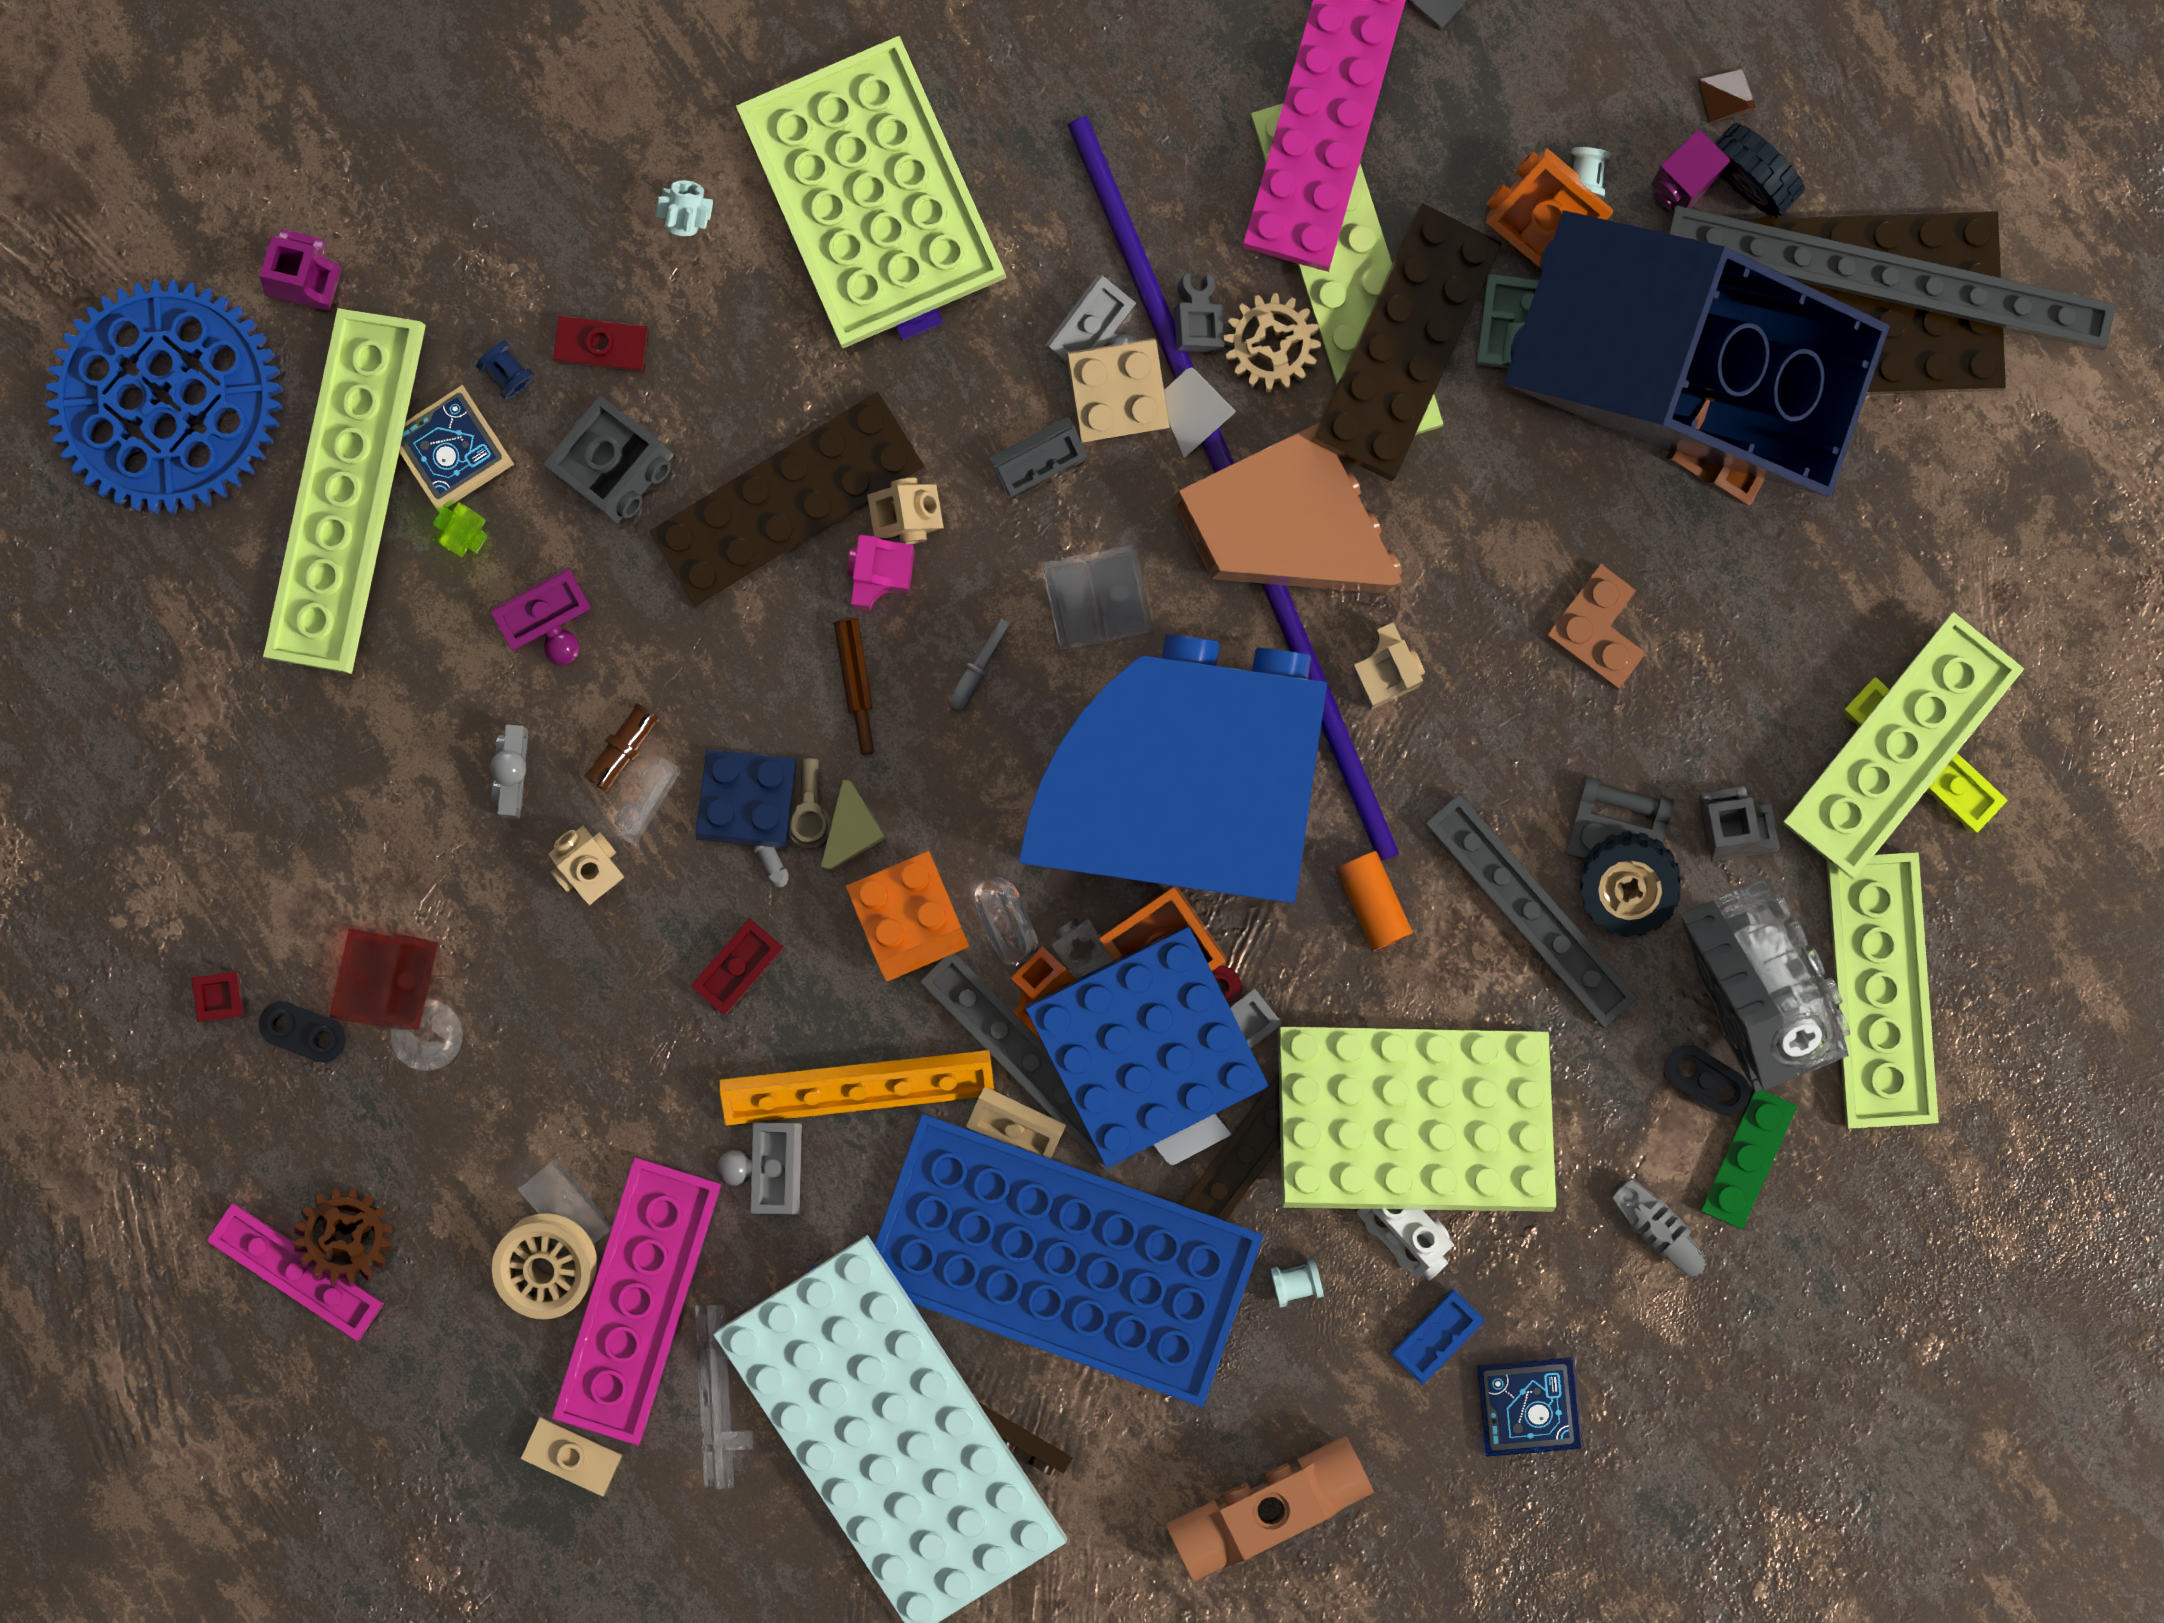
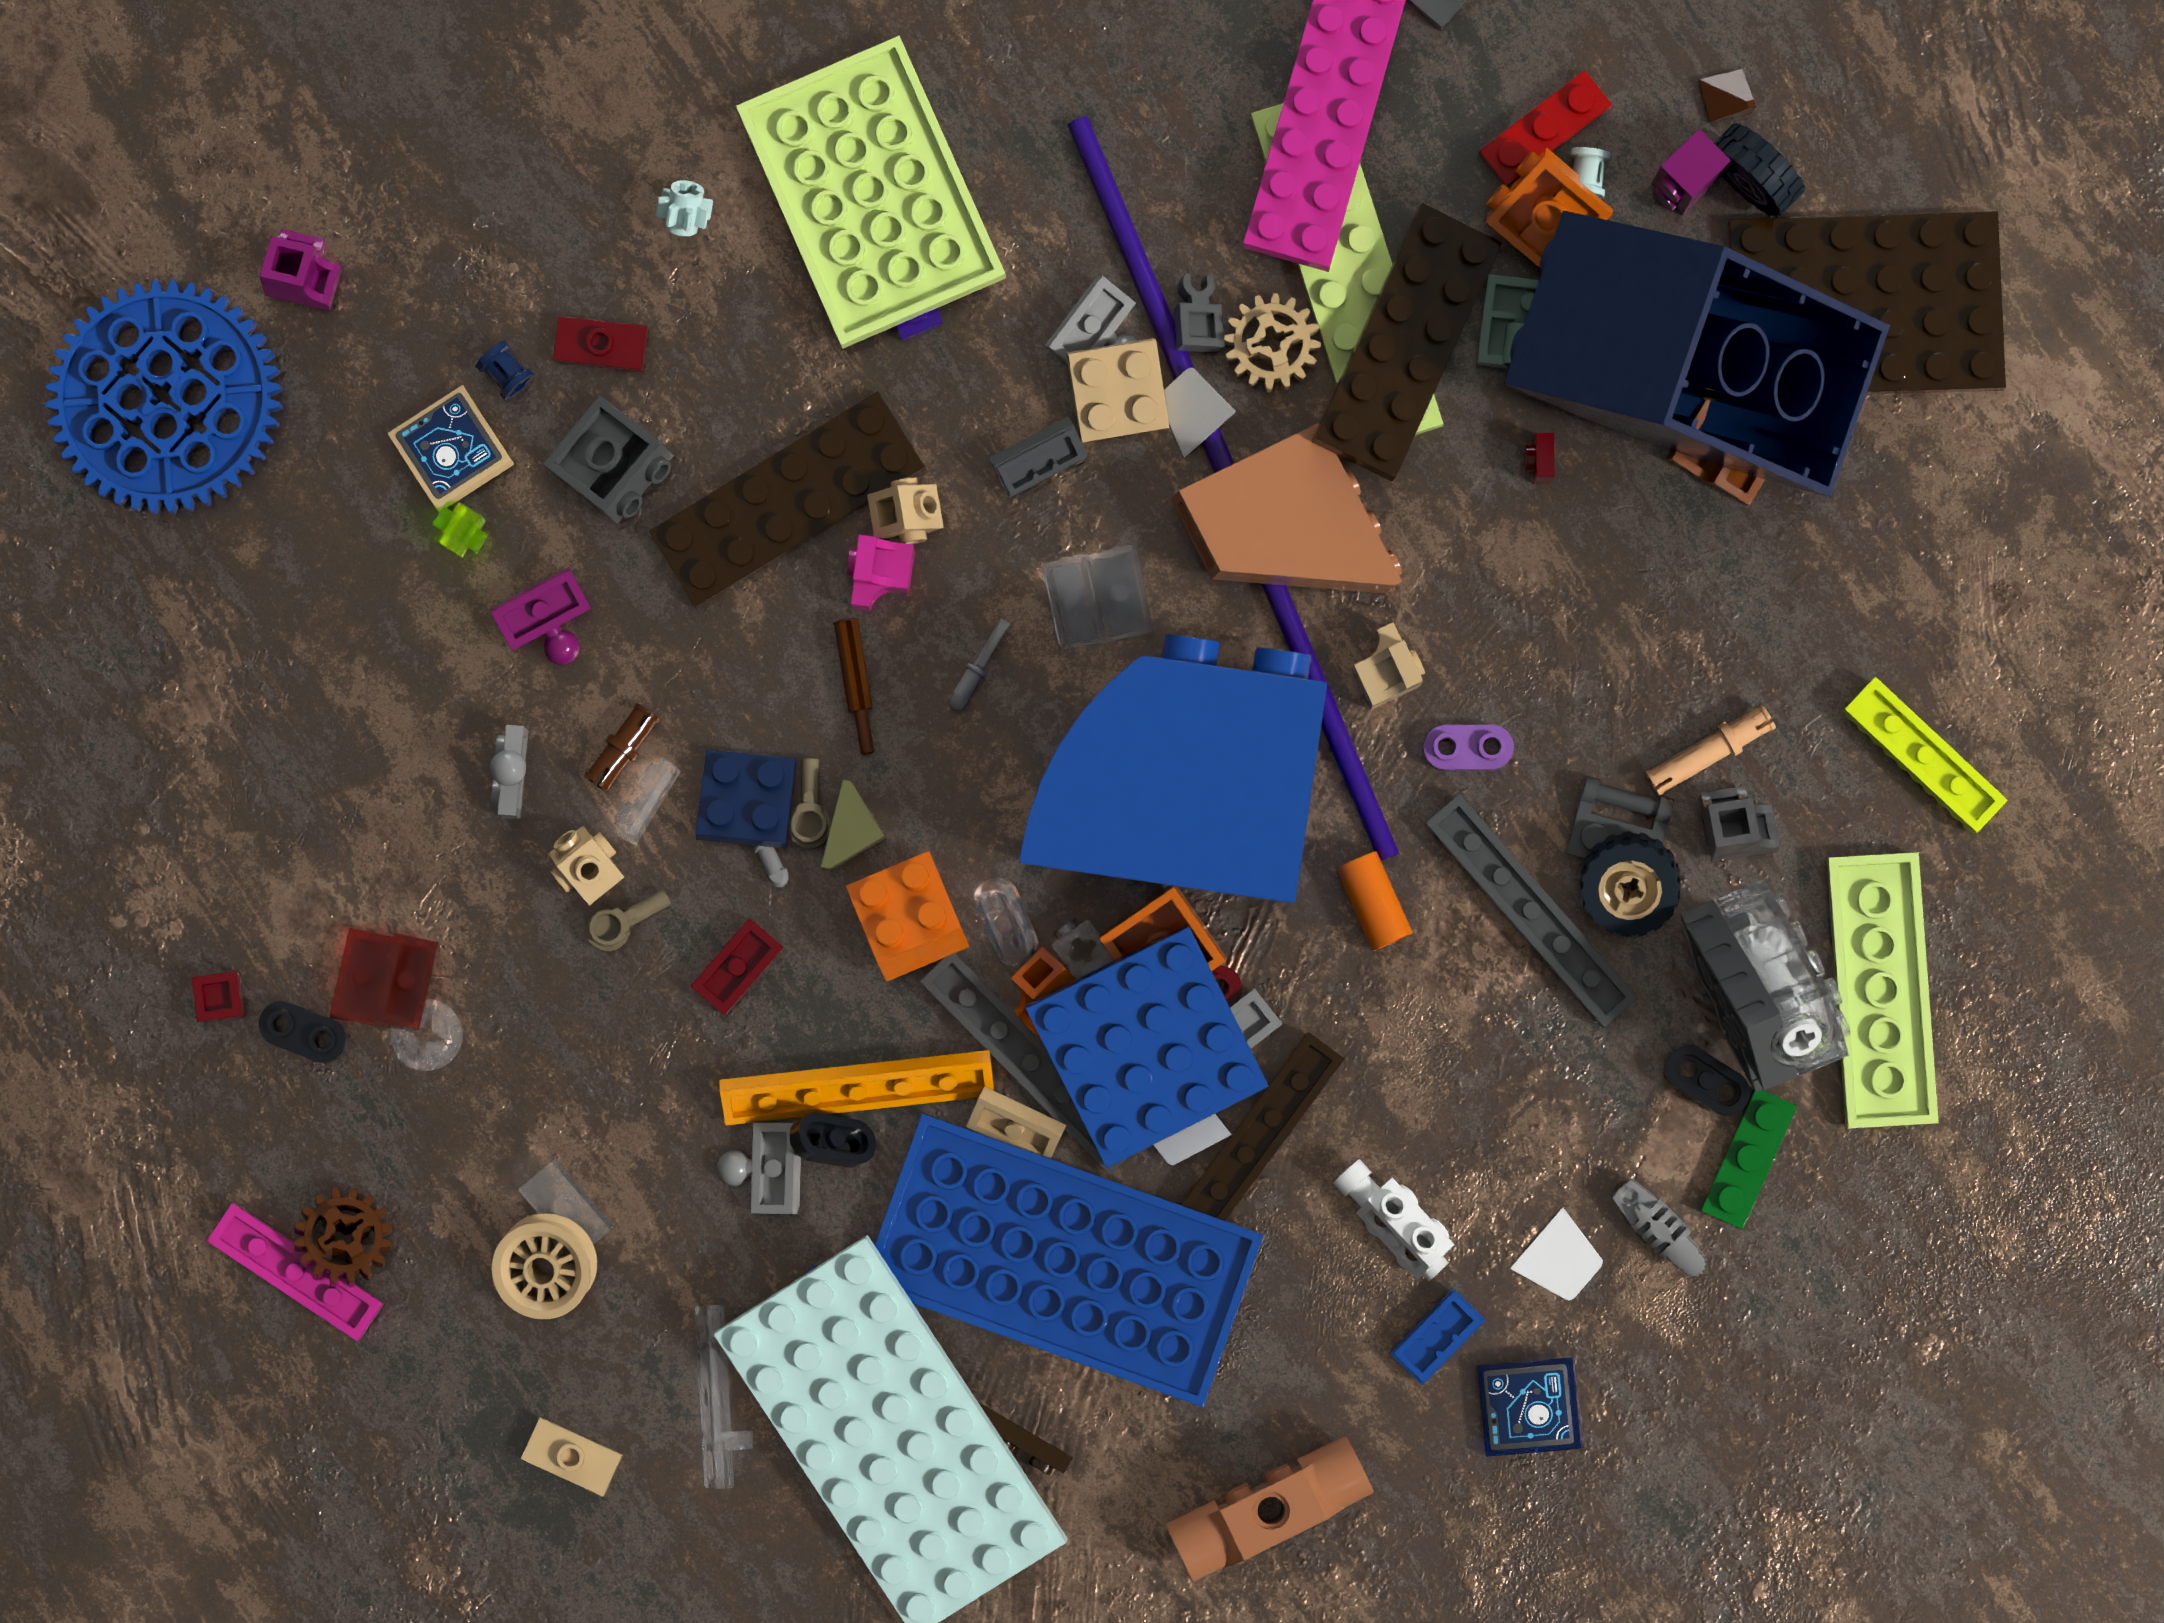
yellowish green plate [263,308,426,674] -> none
dark pink plate [552,1157,722,1446] -> none
light aqua bush [1270,1258,1324,1308] -> none
yellowish green plate [1278,1027,1556,1212] -> none
nougat plate [1546,564,1646,690] -> none
dark grey plate [1669,205,2116,350] -> none
yellowish green plate [1782,612,2024,880] -> none
none -> dark tan plate [585,889,671,952]
none -> black plate [790,1113,876,1168]
none -> medium lavender plate [1423,724,1514,771]
none -> red plate [1478,70,1612,187]
none -> white sticker [1510,1208,1603,1301]
none -> dark red plate [1524,433,1555,484]
none -> light nougat pin [1645,704,1776,797]

